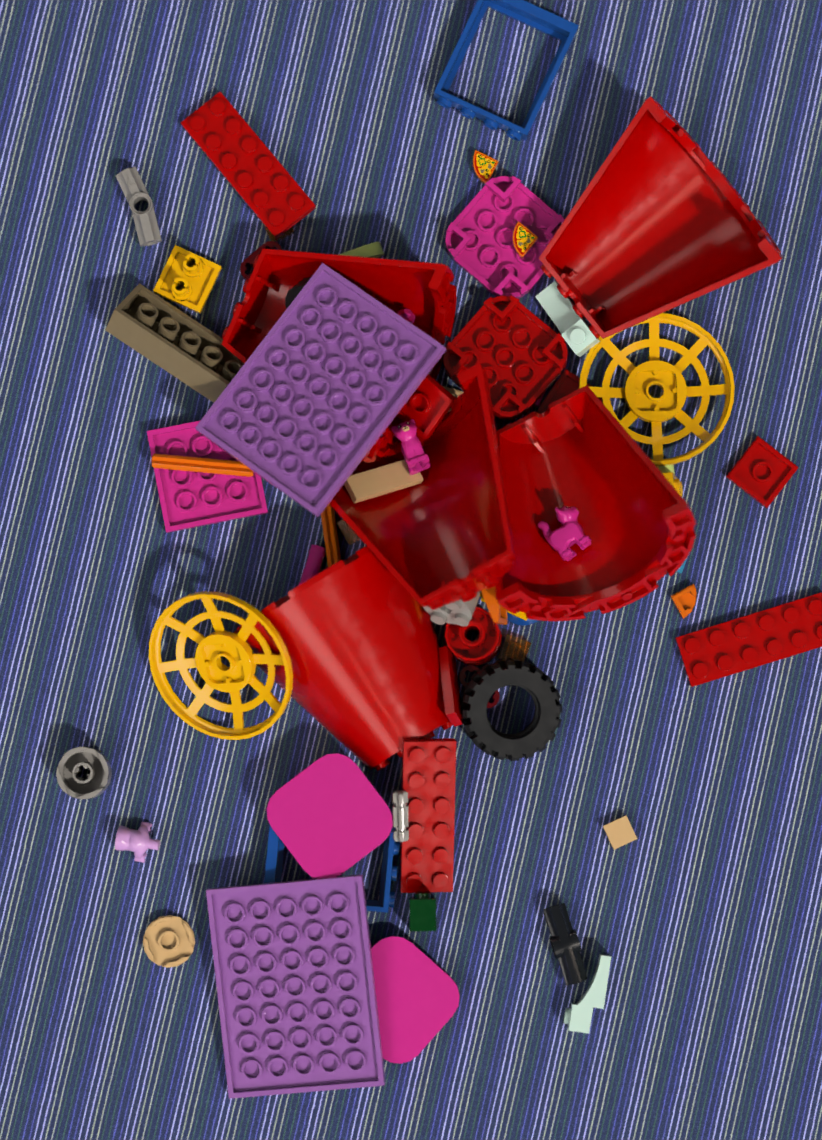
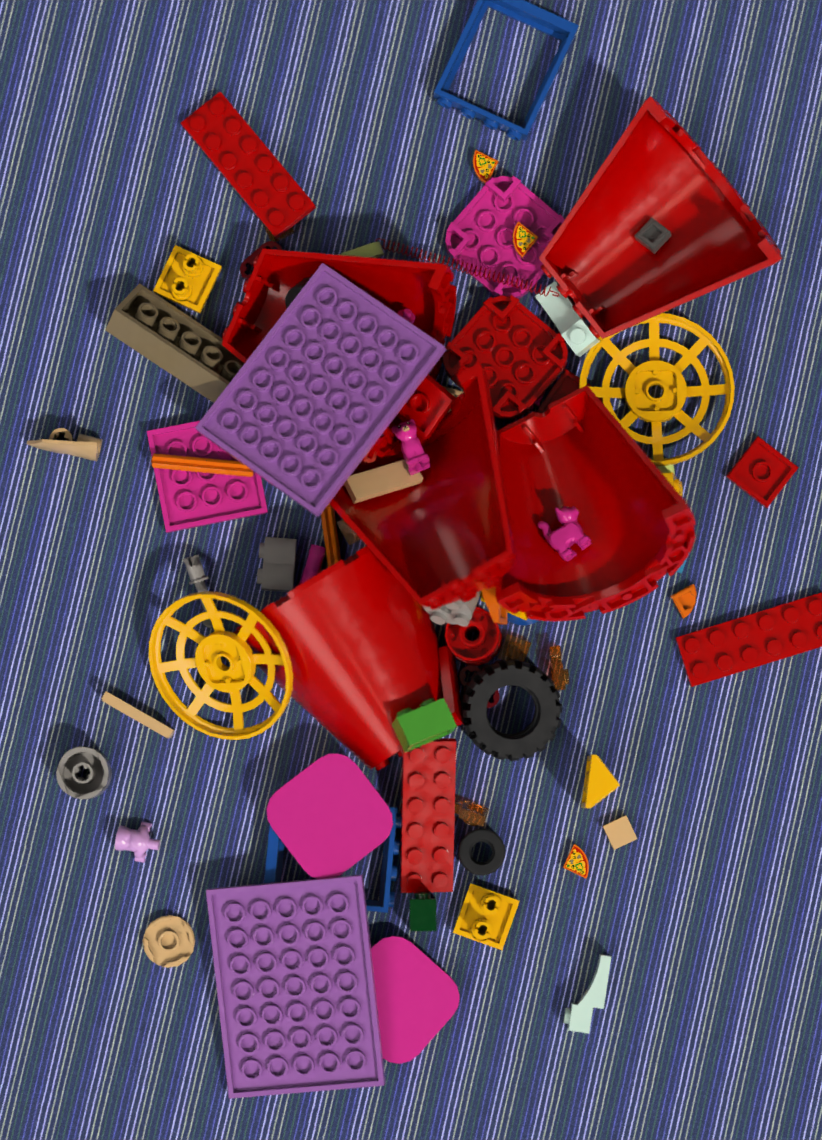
light grey piece [116,167,162,247] -> none
light grey axle [392,790,409,842] -> none
black piece [543,903,588,986] -> none
none -> tan panel [26,428,102,462]
none -> tan tile [101,691,175,739]
none -> light grey pin [183,554,222,628]
none -> light grey brick [257,537,297,592]
none -> red piece [375,238,559,297]
none -> bright green brick [391,698,457,753]
none -> yellow plate [453,883,520,950]
none -> clear orange plate [455,798,489,827]
none -> black tyre [458,829,505,875]
none -> clear orange plate [549,646,569,691]
none -> tile [563,844,589,879]
none -> yellow slope [581,755,620,808]
none -> dark grey tile [635,217,672,254]

